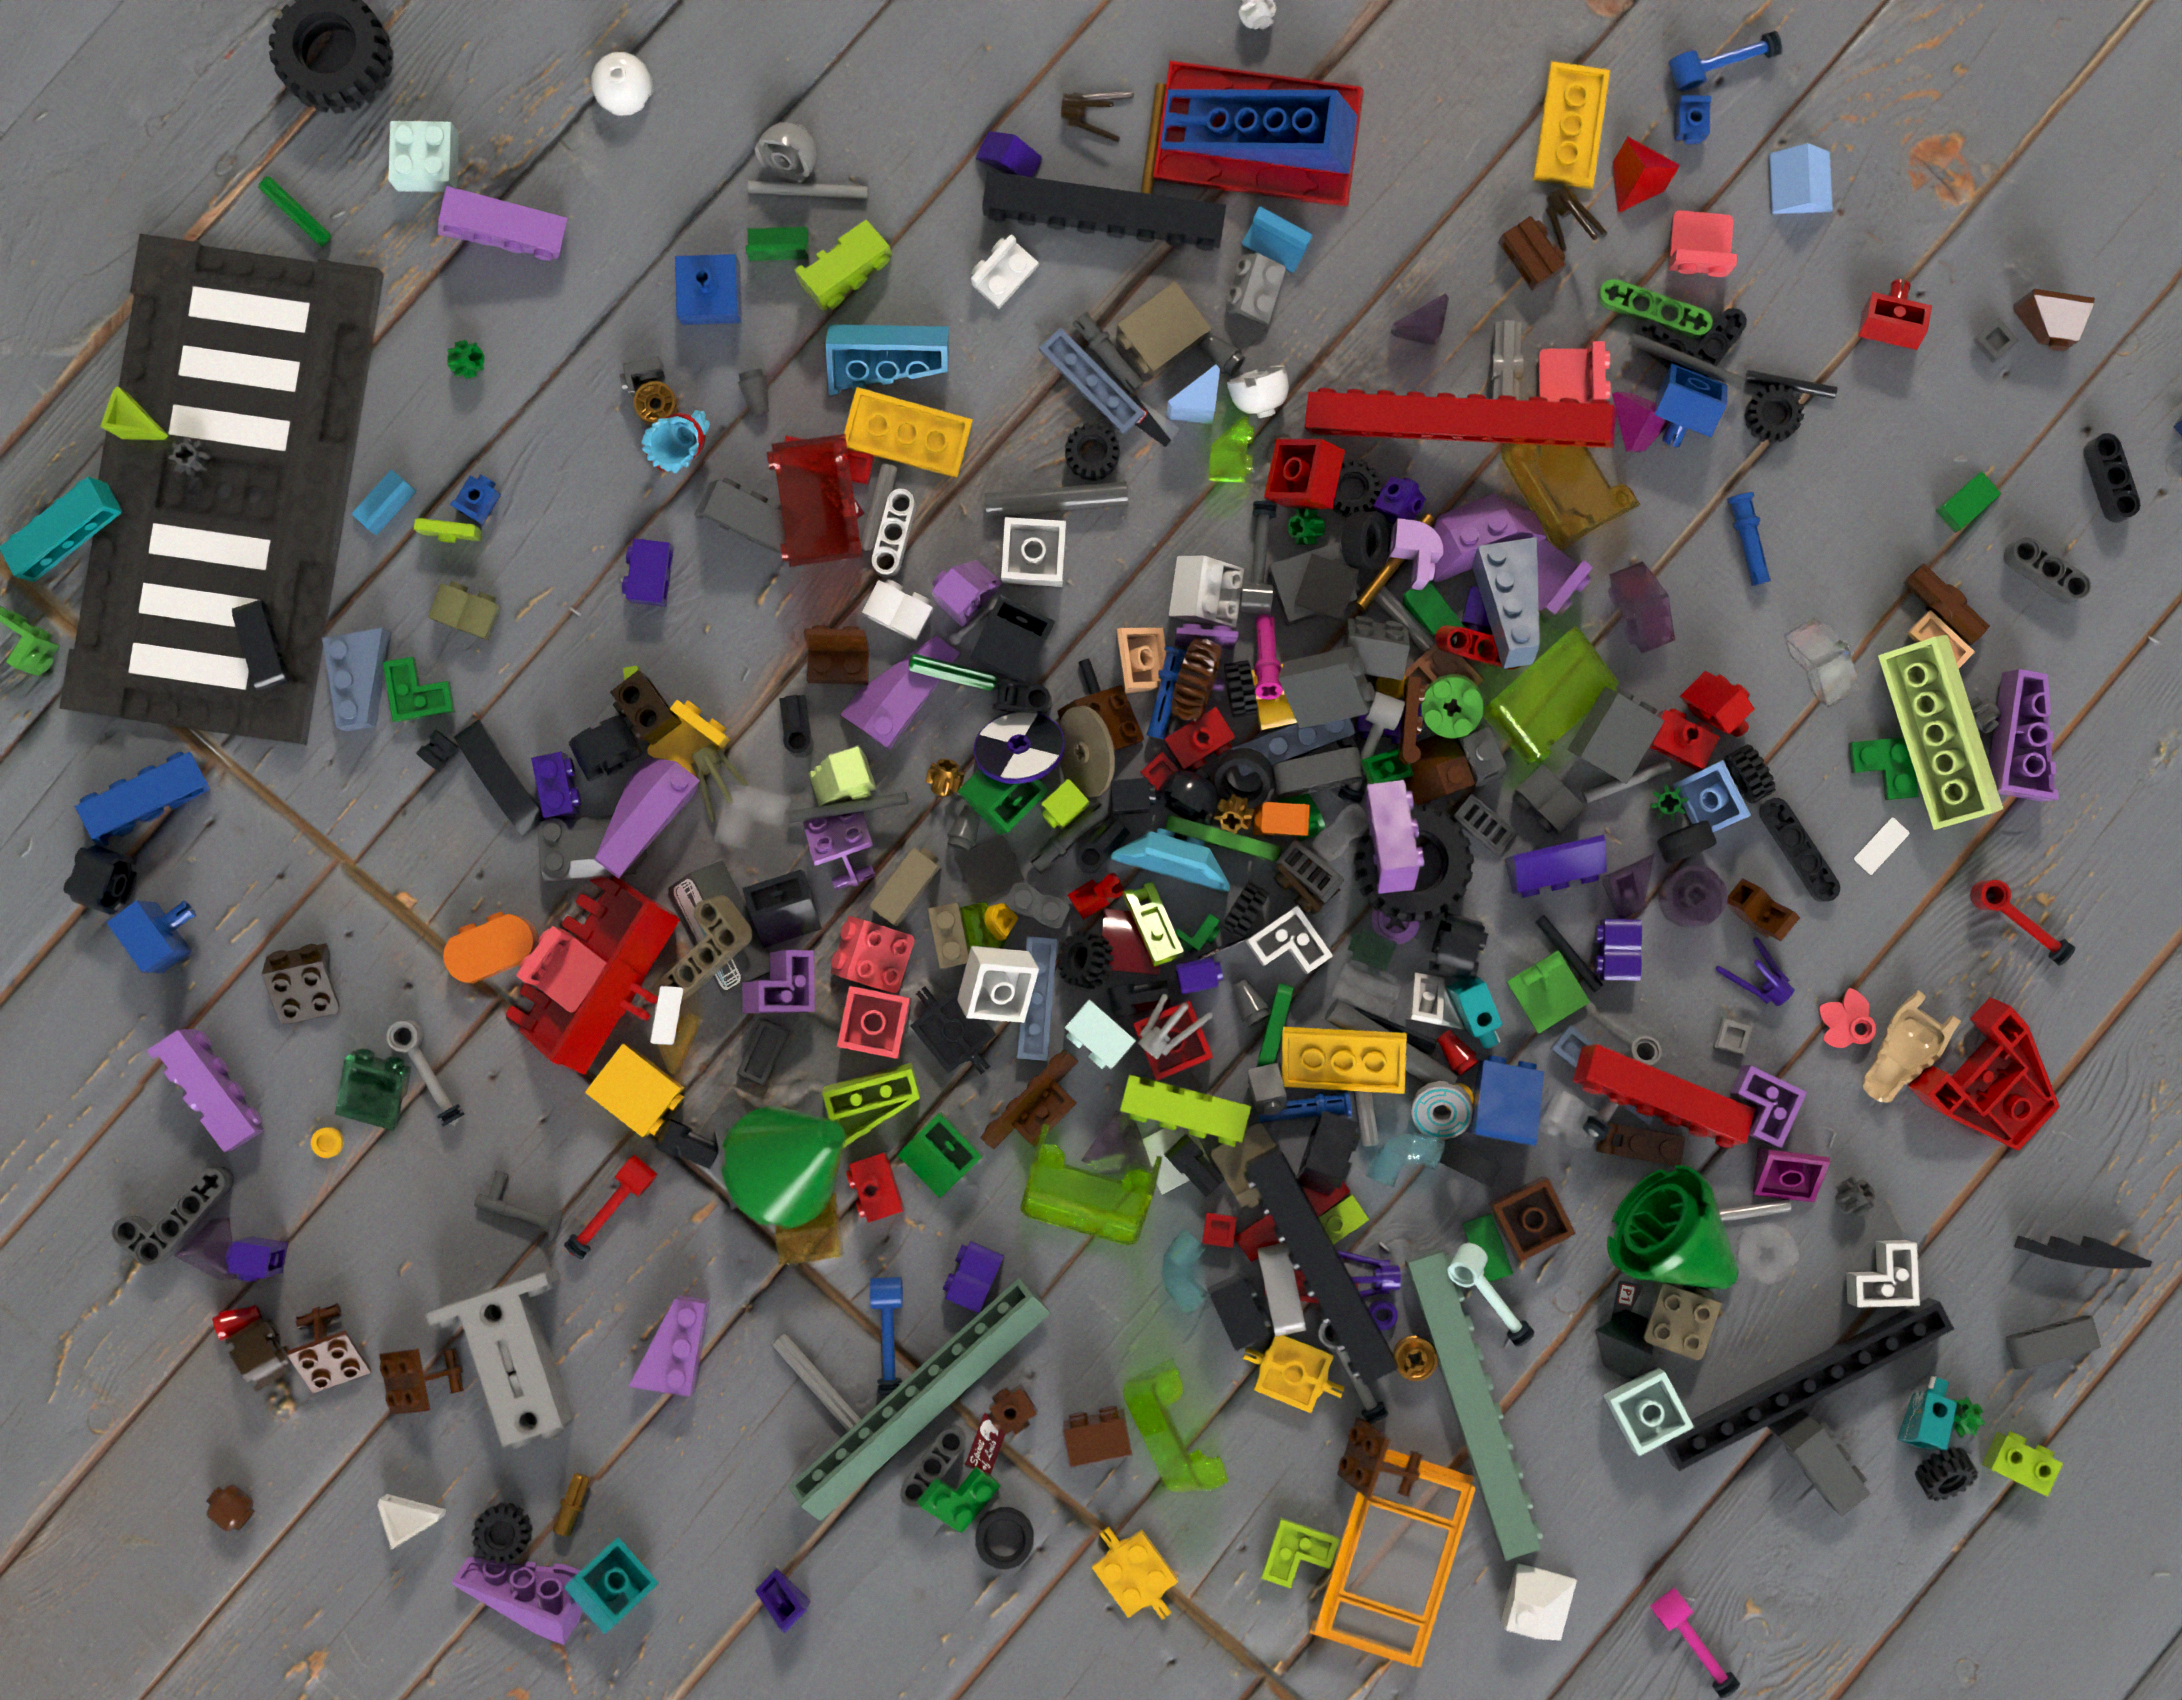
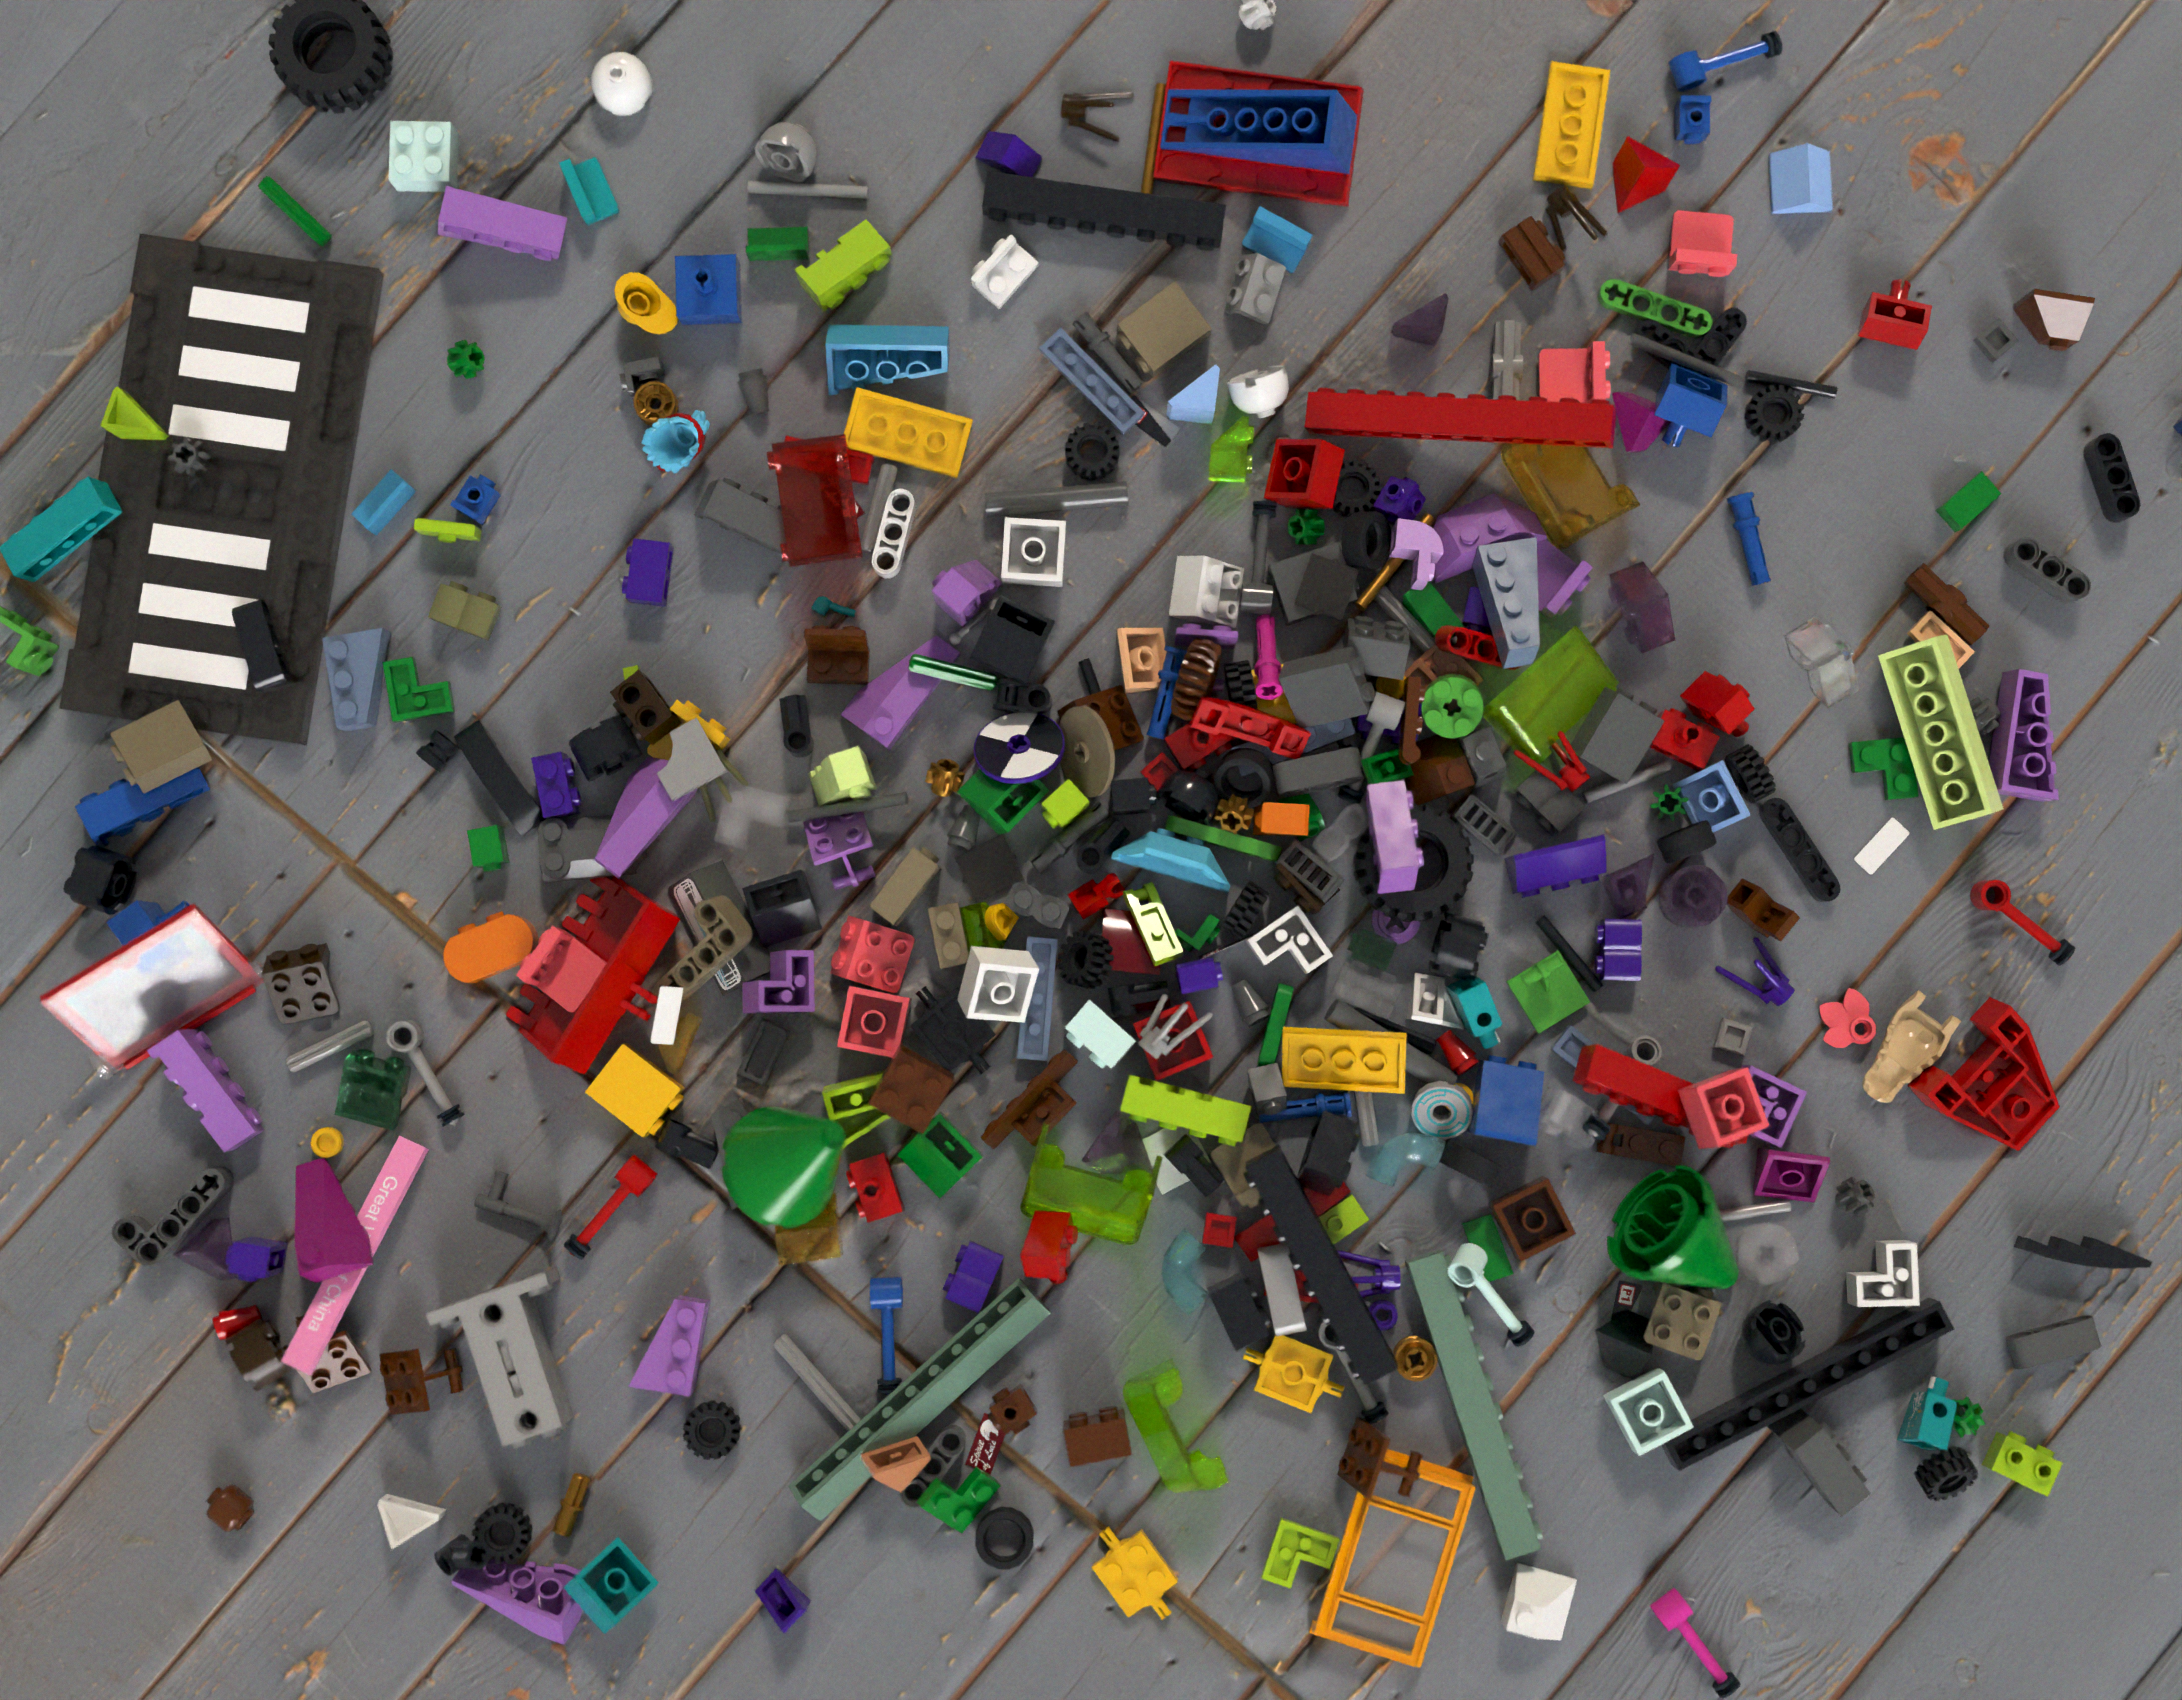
white brick [862,579,933,642] -> none
dark grey cone [1200,333,1245,376] -> none
none -> clear door [40,903,264,1080]
none -> dark tan brick [110,700,212,794]
none -> bright pink tile [281,1136,429,1375]
none -> light grey axle [286,1021,374,1072]
none -> magenta wedge [295,1158,373,1283]
none -> black piece [434,1534,491,1576]
none -> green brick [467,825,510,872]
none -> teal panel [559,157,620,226]
none -> yellow piece [614,272,678,334]
none -> light grey tile [657,717,727,802]
none -> black tyre [683,1400,741,1460]
none -> teal hand [812,596,856,617]
none -> nougat slope [861,1436,931,1493]
none -> reddish brown brick [868,1044,954,1134]
none -> red brick [1020,1210,1078,1284]
none -> red slope [1189,697,1311,759]
none -> red plant [1514,731,1591,793]
none -> coral brick [1678,1067,1769,1149]
none -> black cylinder [1741,1300,1805,1365]

